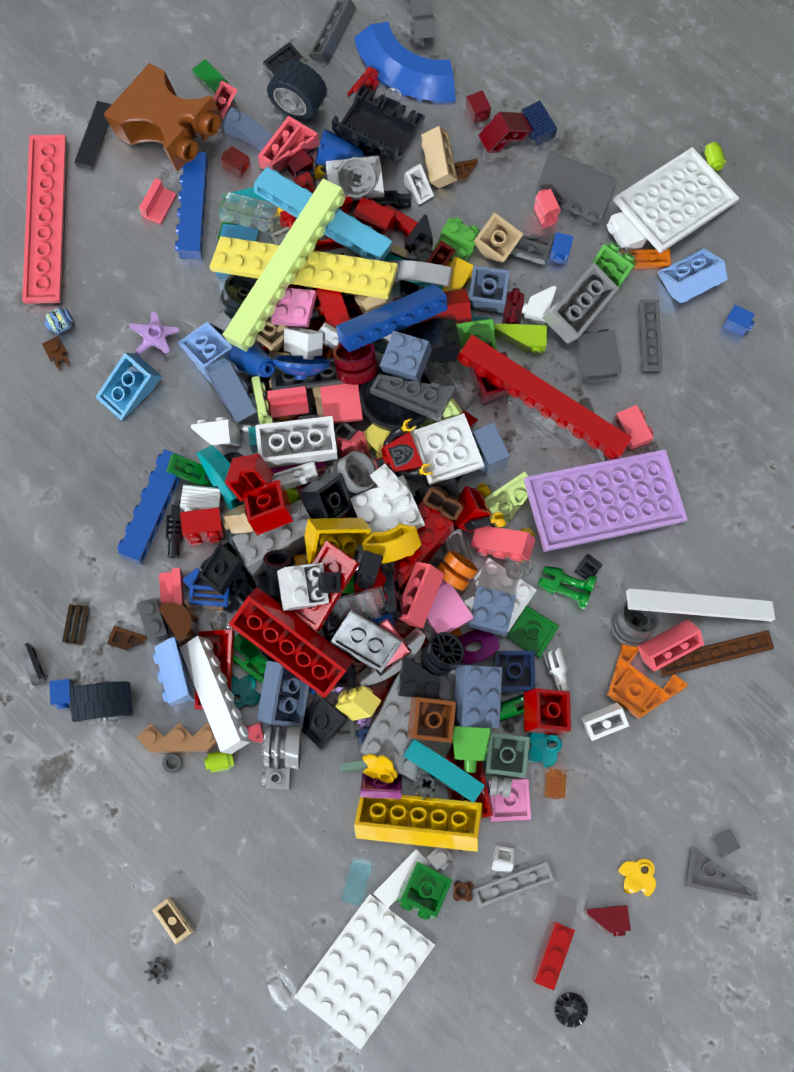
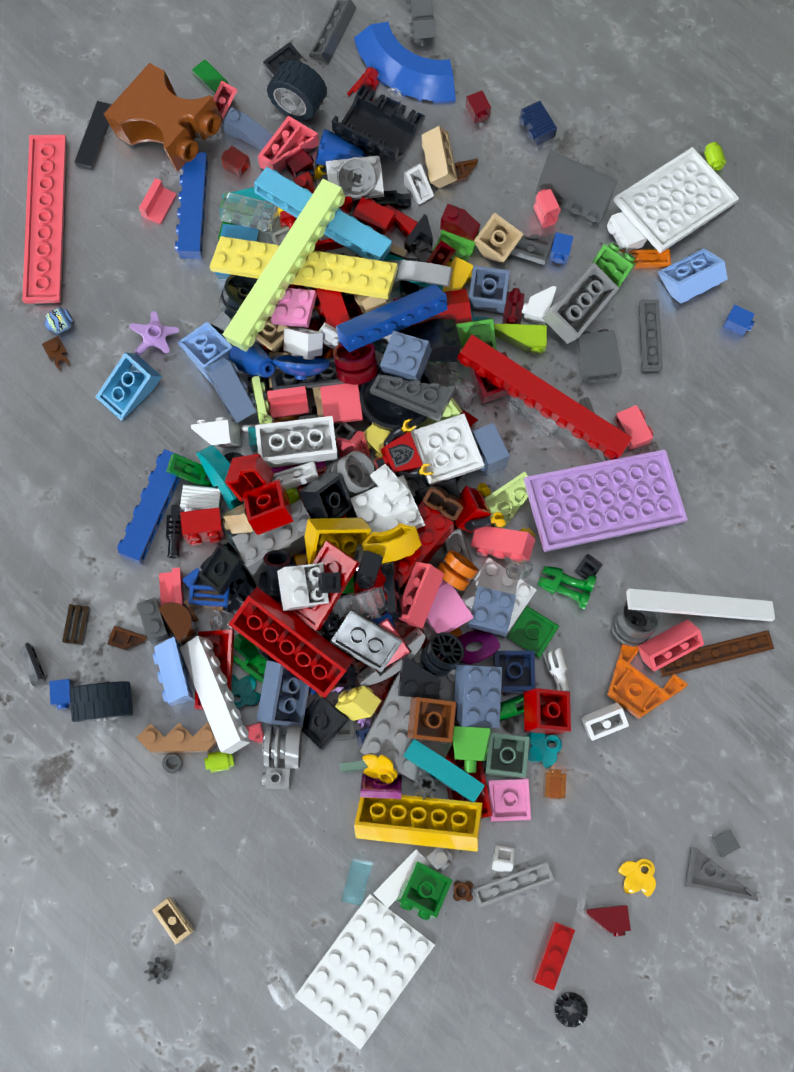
dark red brick [478,111,532,153] -> none
light grey wheel [489,775,512,798] -> none
none -> dark red slope [440,203,481,242]

